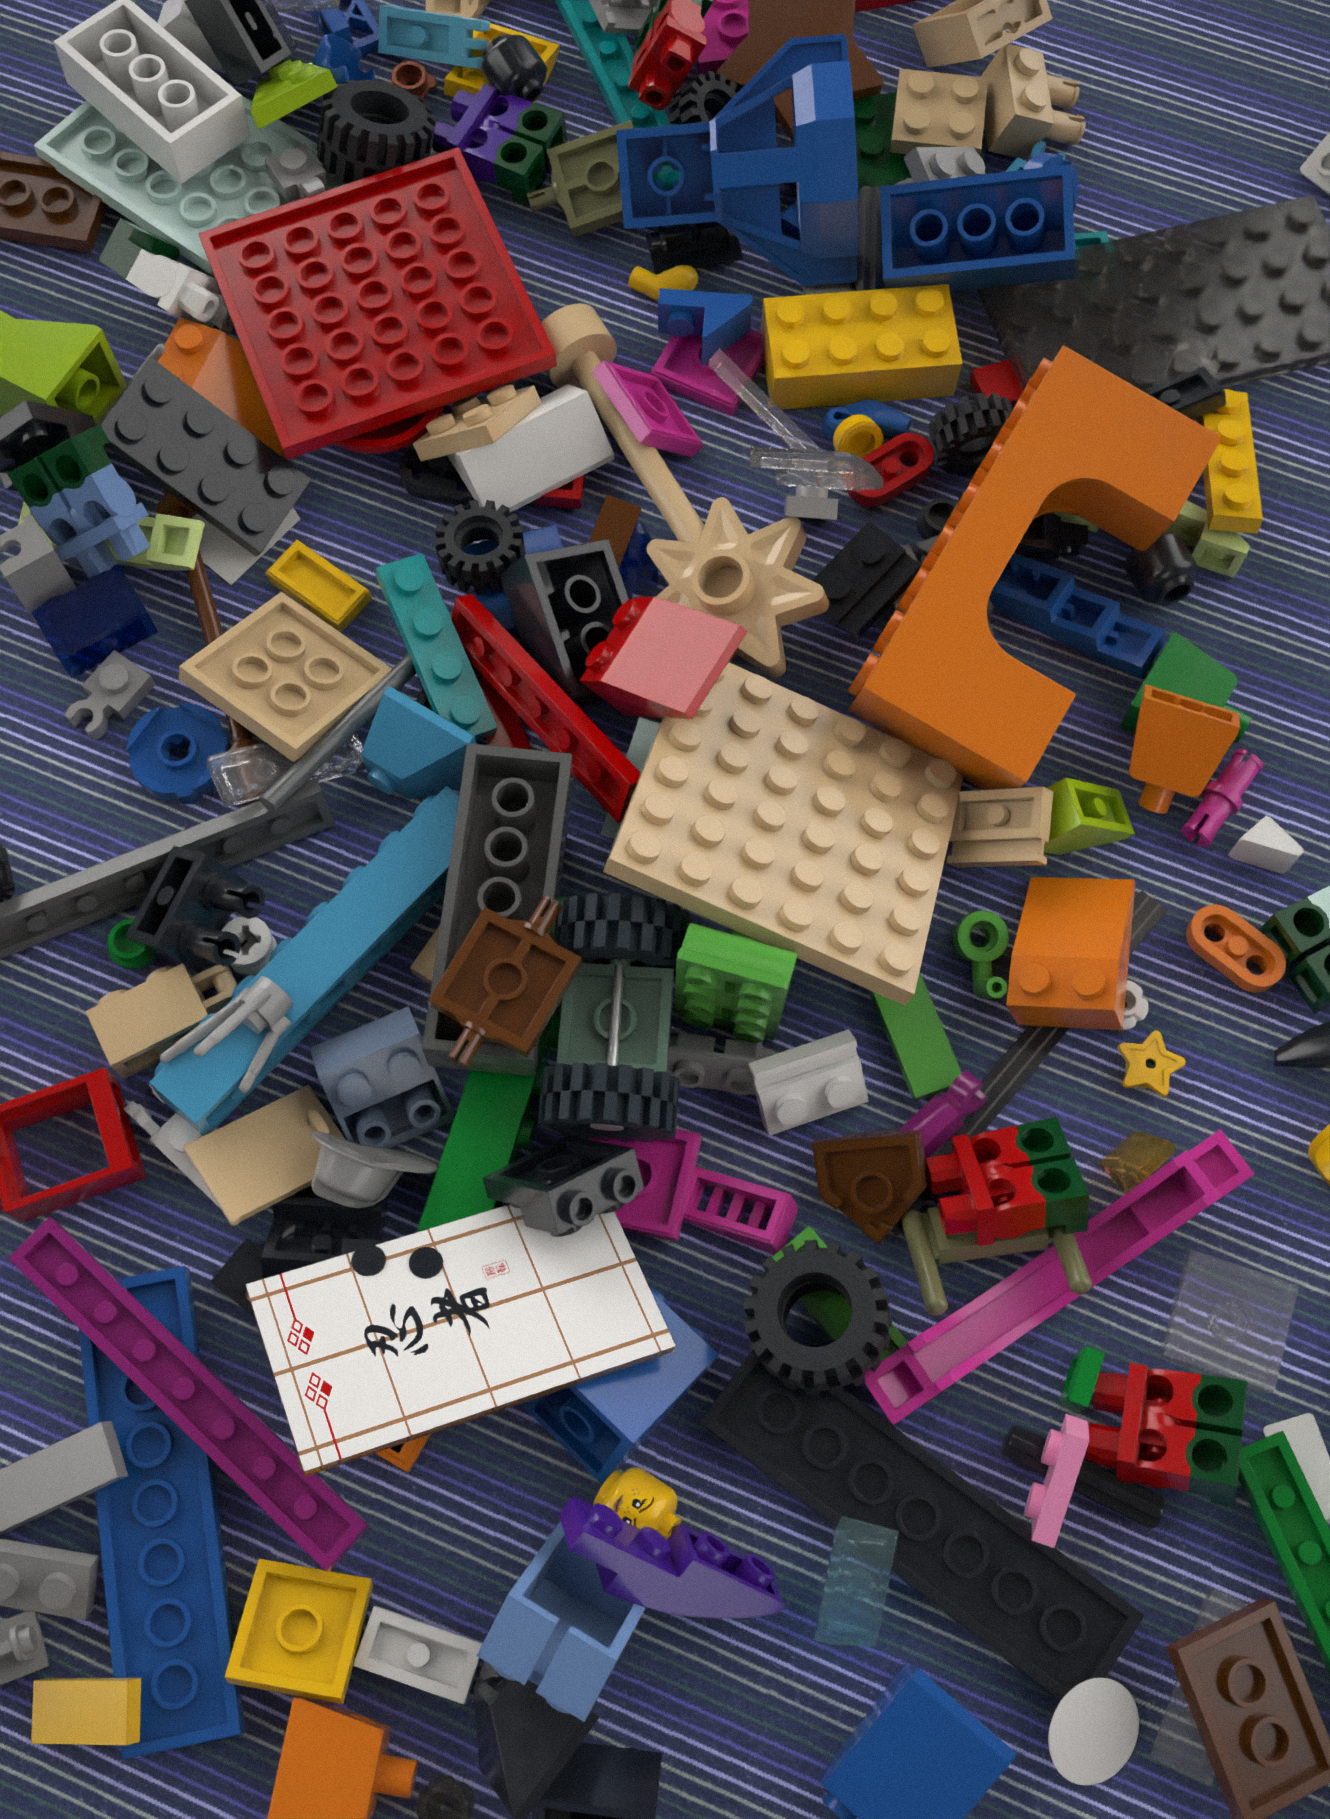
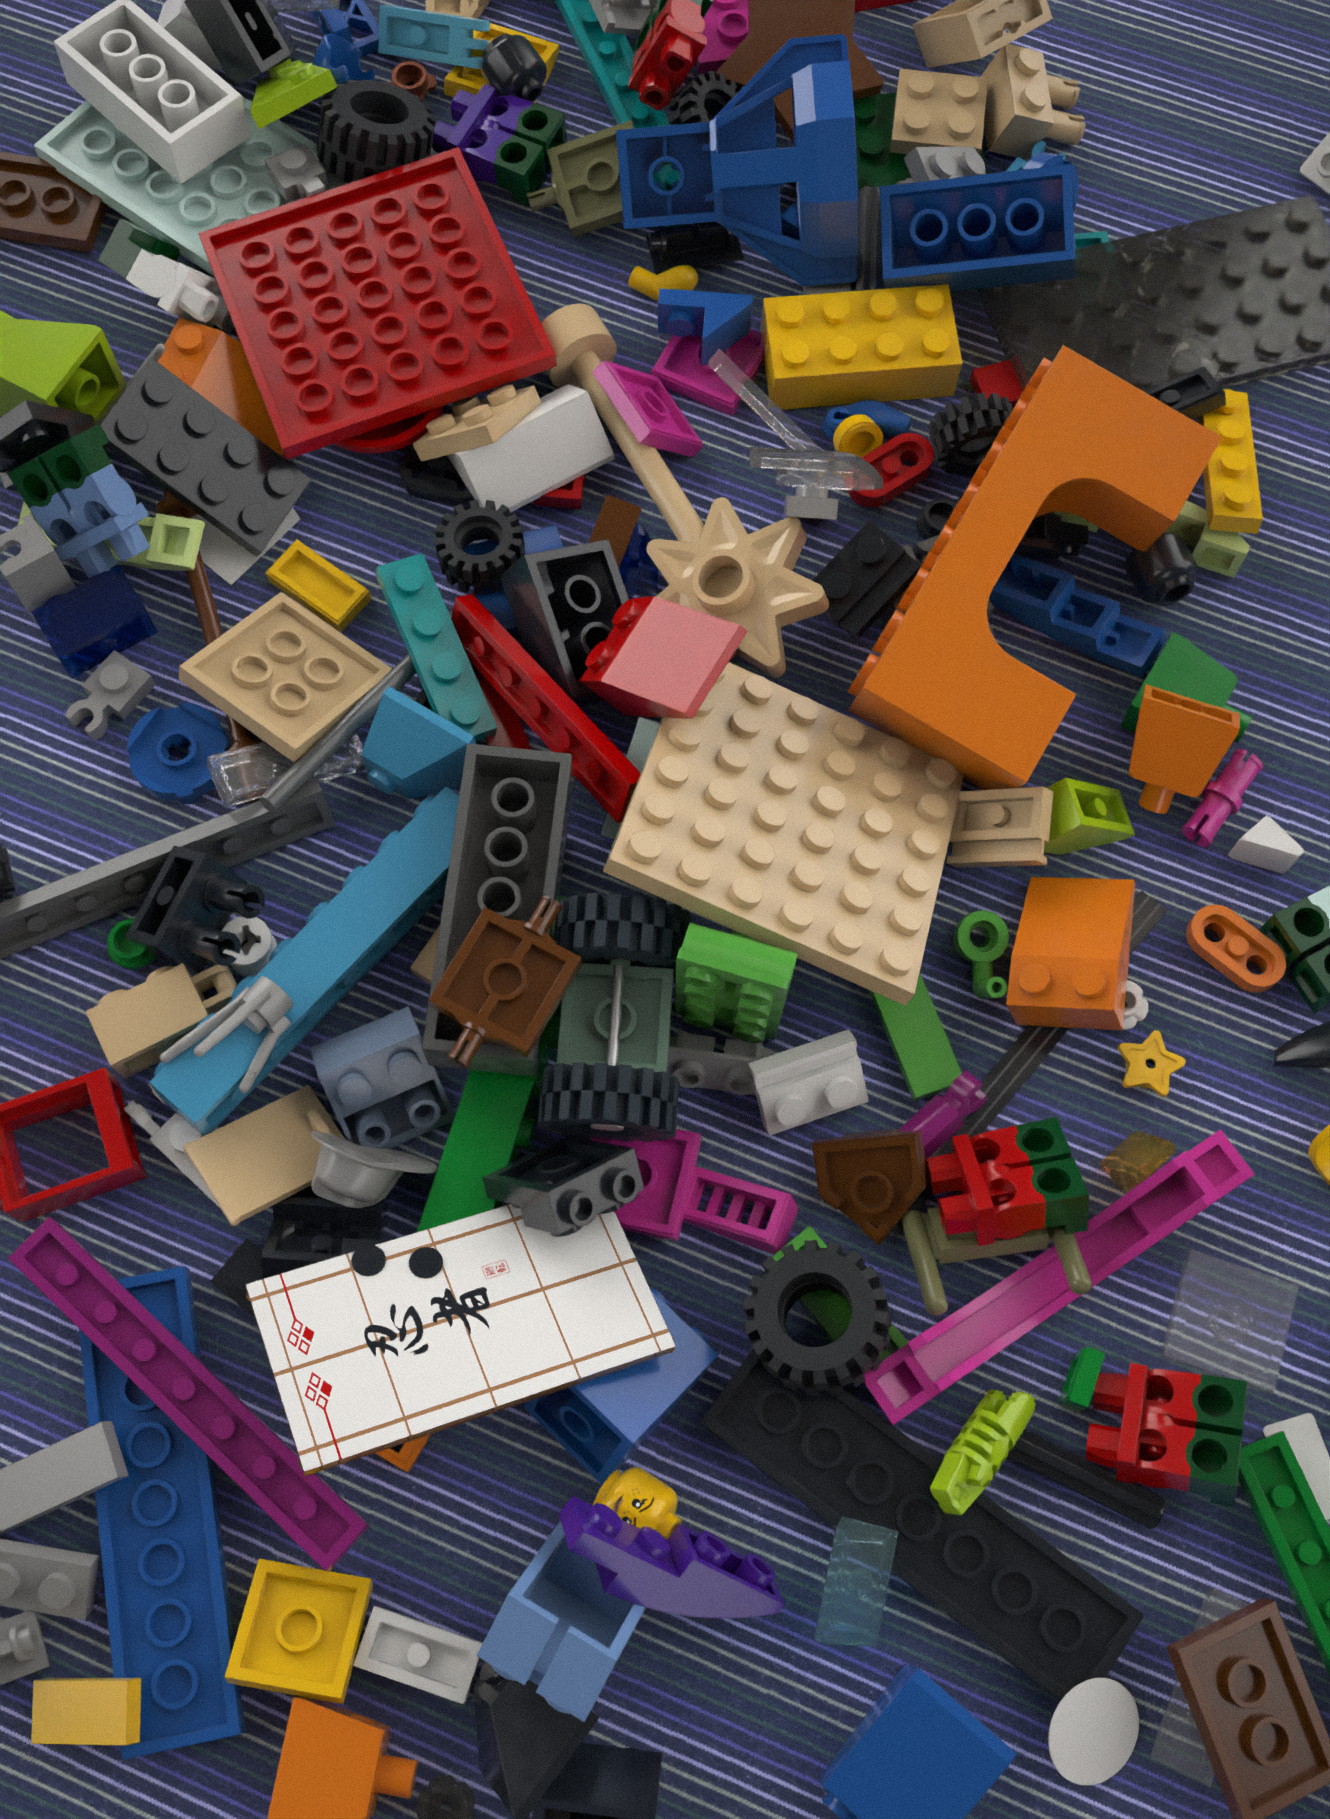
bright pink plate [1024,1414,1089,1548] -> none
none -> lime hinge [930,1389,1036,1515]

